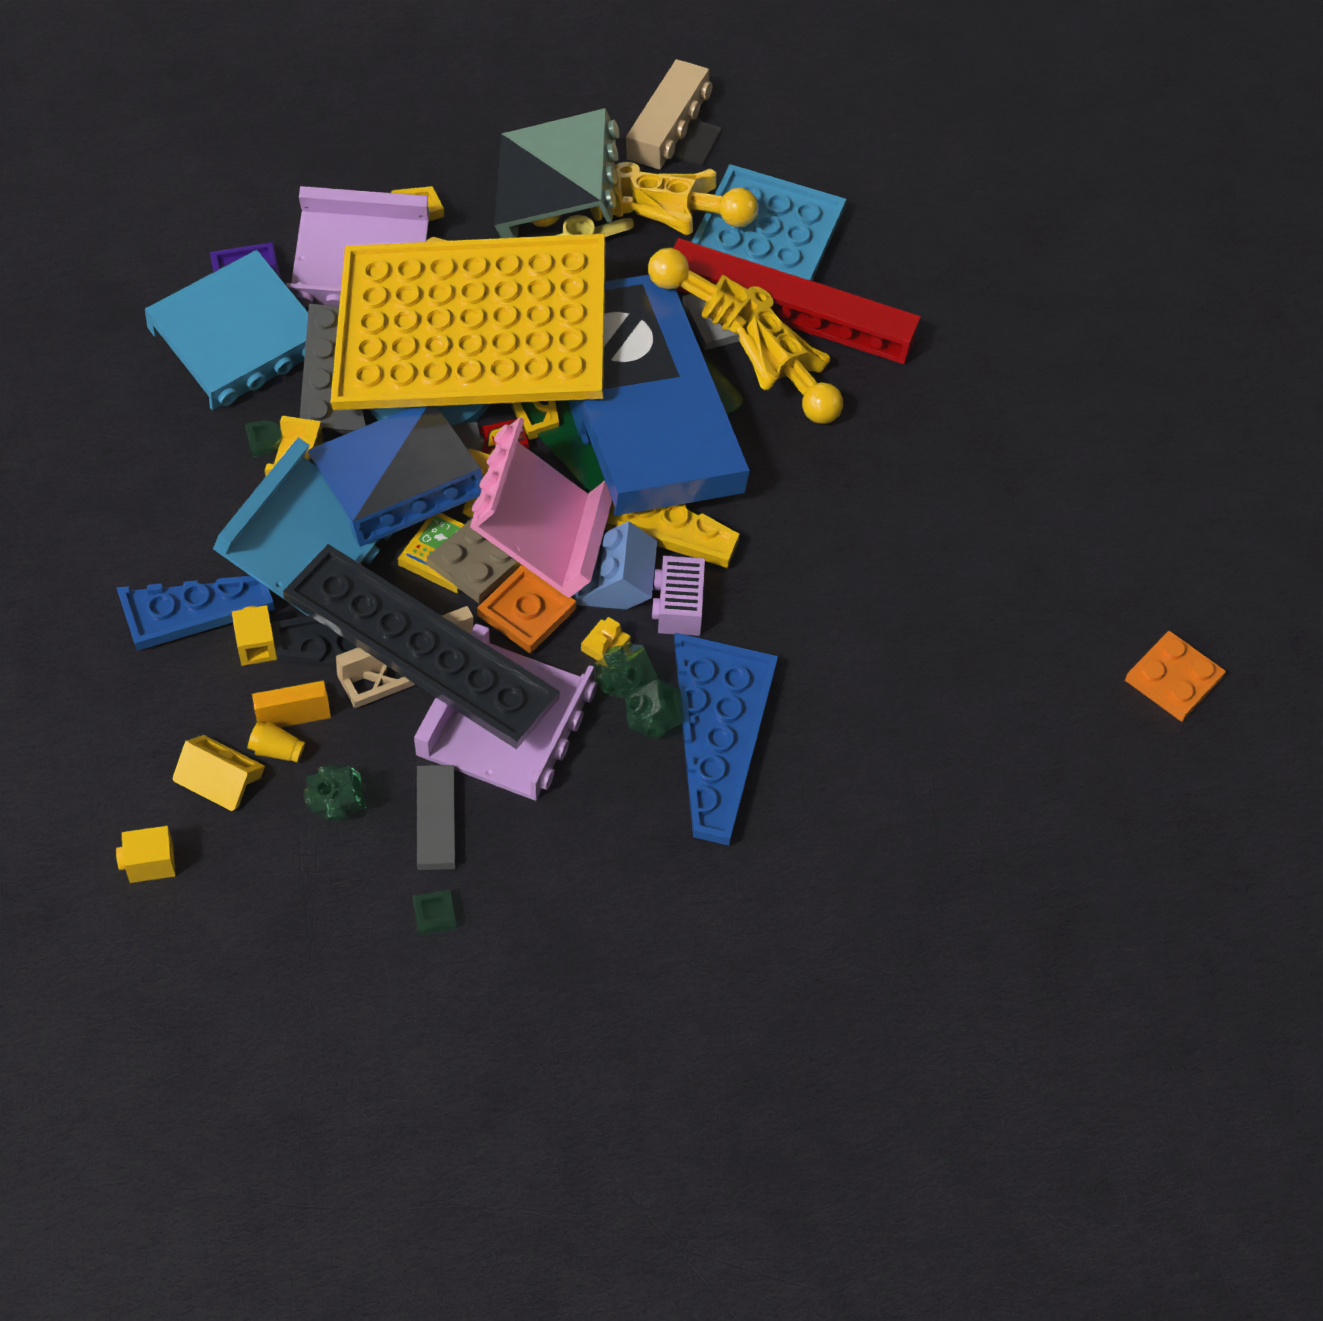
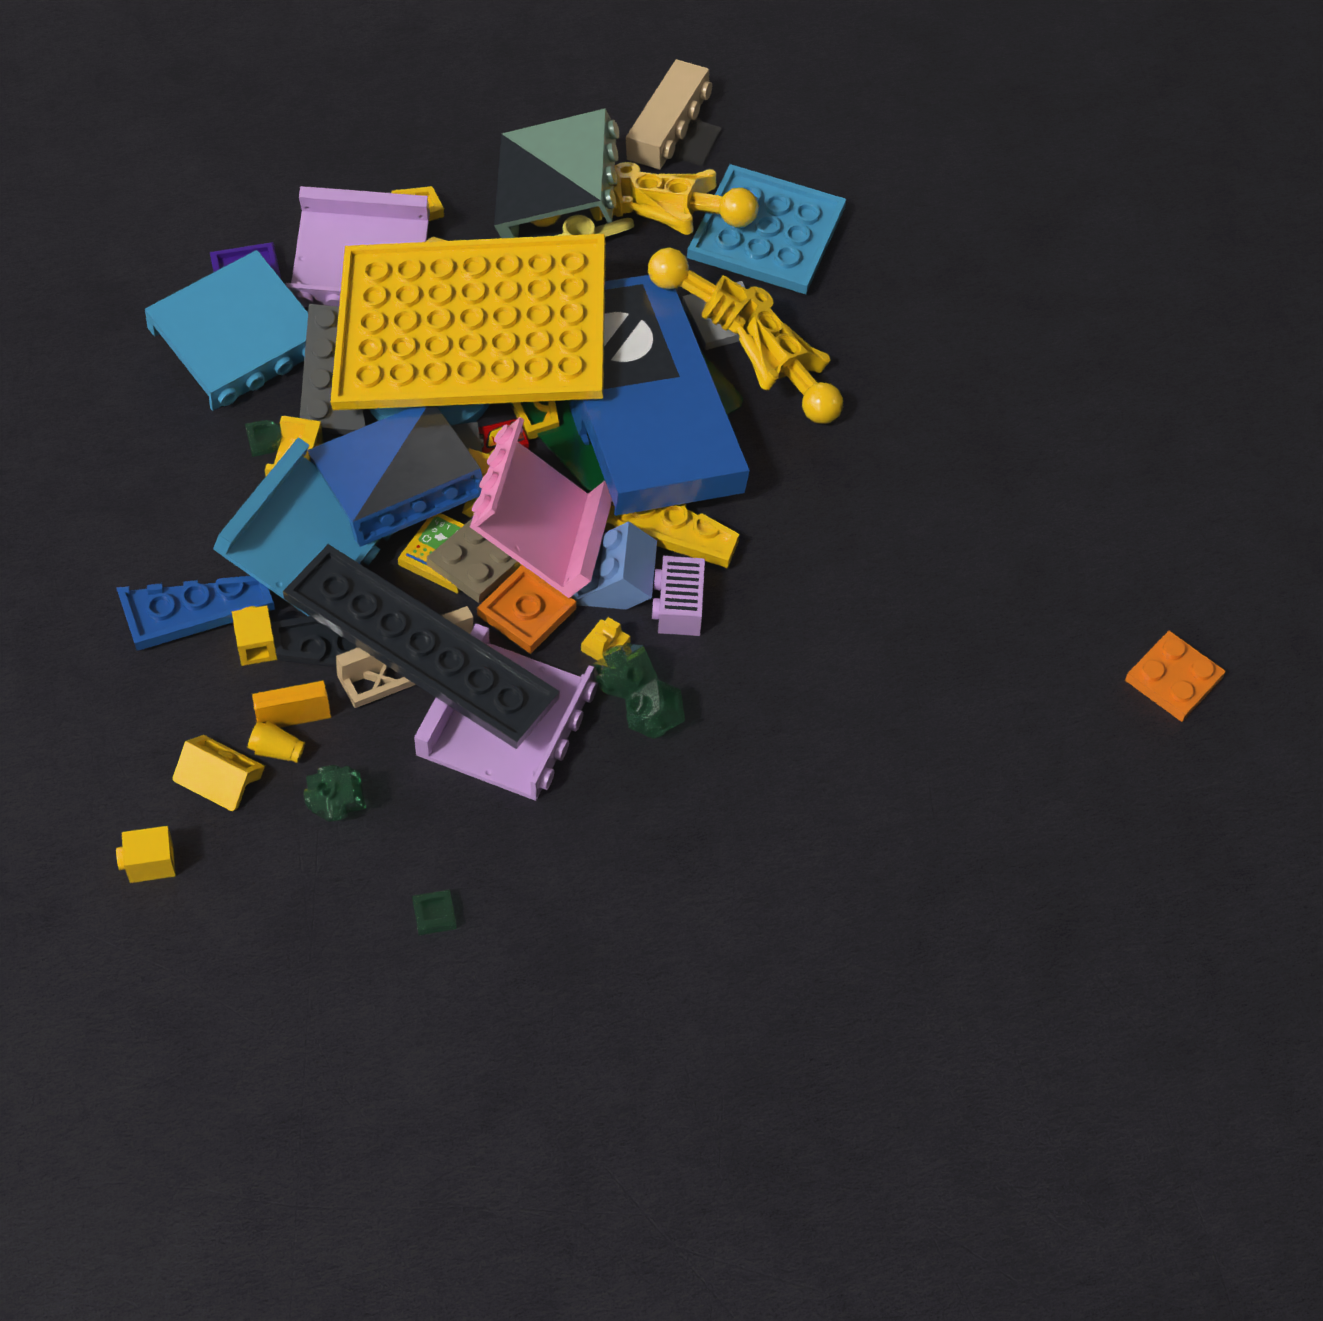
dark grey tile [417,765,455,870] -> none
red brick [673,238,921,364] -> none
blue wing [674,633,778,846] -> none

